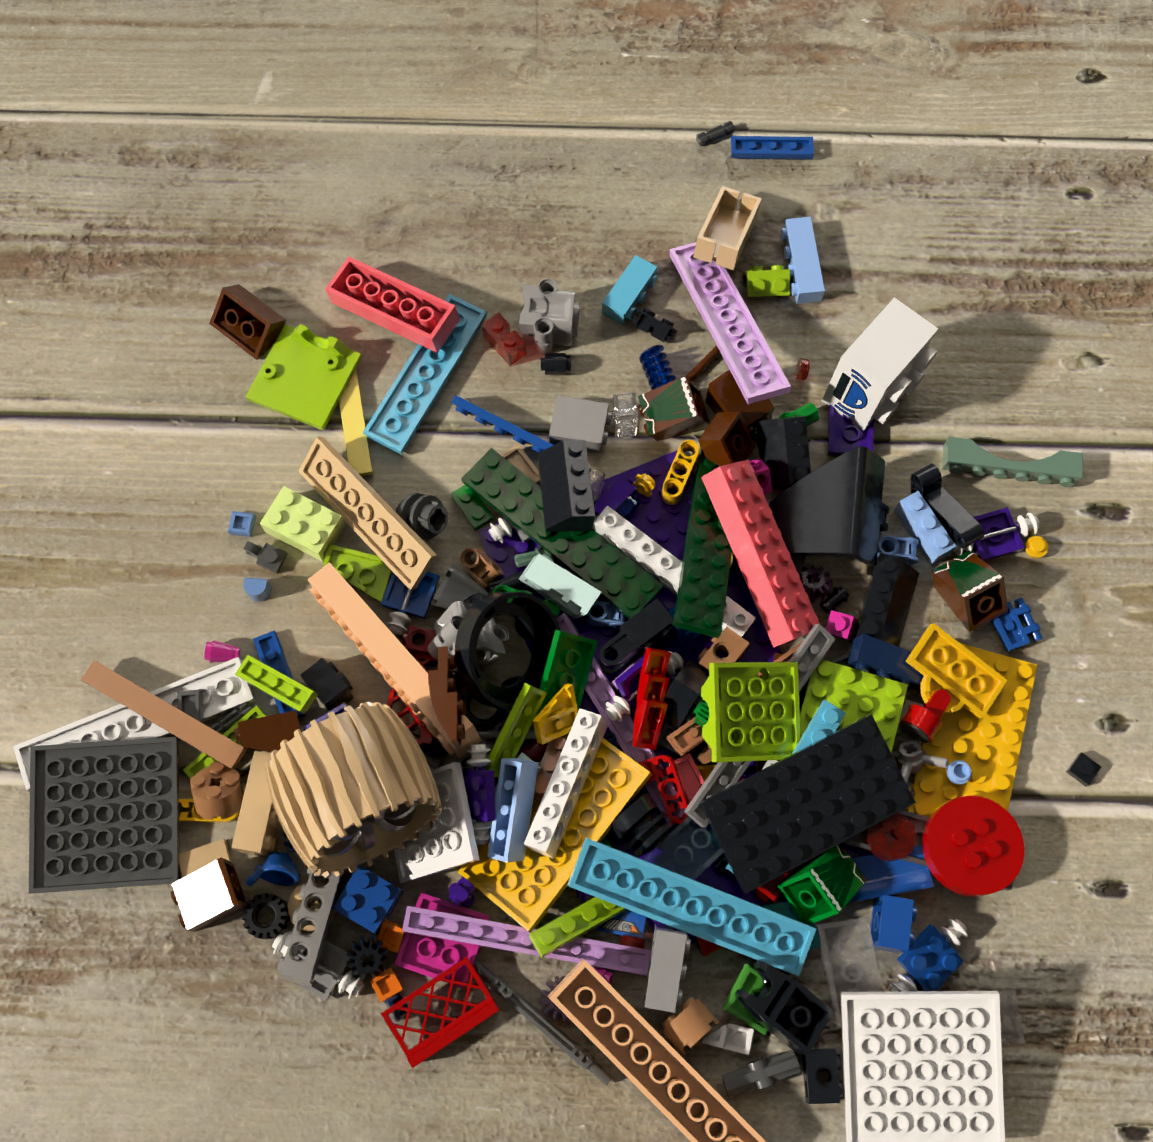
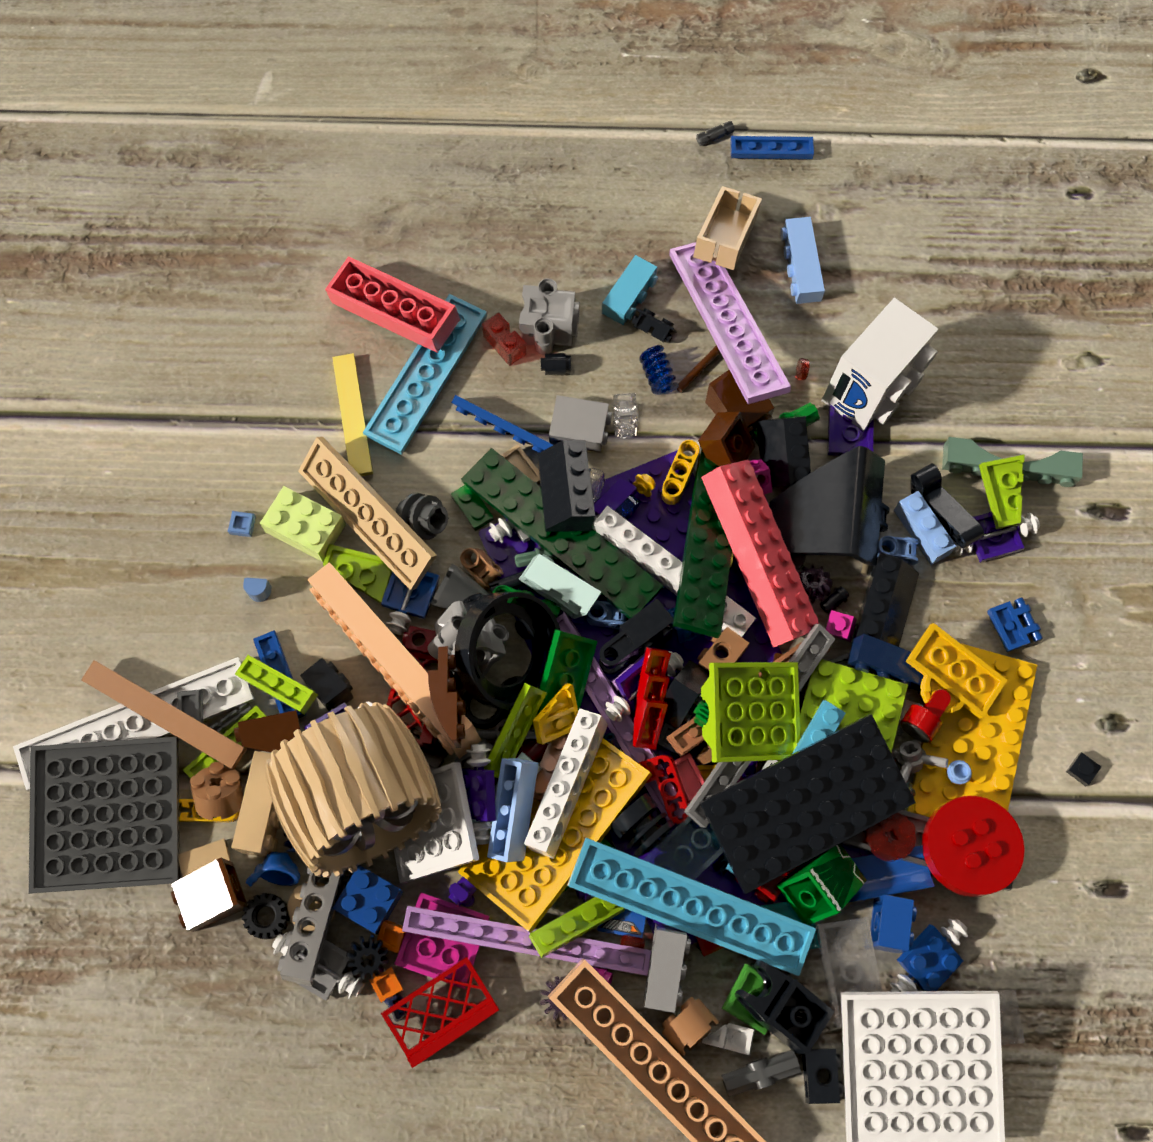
dark pink cone [204,640,240,663] -> none
reddish brown slope [209,284,286,360] -> none
dark grey plate [243,541,288,574] -> none
lime piece [245,324,363,431] -> none
dark grey axle [473,960,613,1085] -> none
slope [638,376,710,441] -> none
lime bracket [745,265,790,297] -> none
reddish brown slope [932,550,1008,632] -> none
yellow plate [1025,536,1048,558] -> none
none -> lime wing [979,454,1025,529]

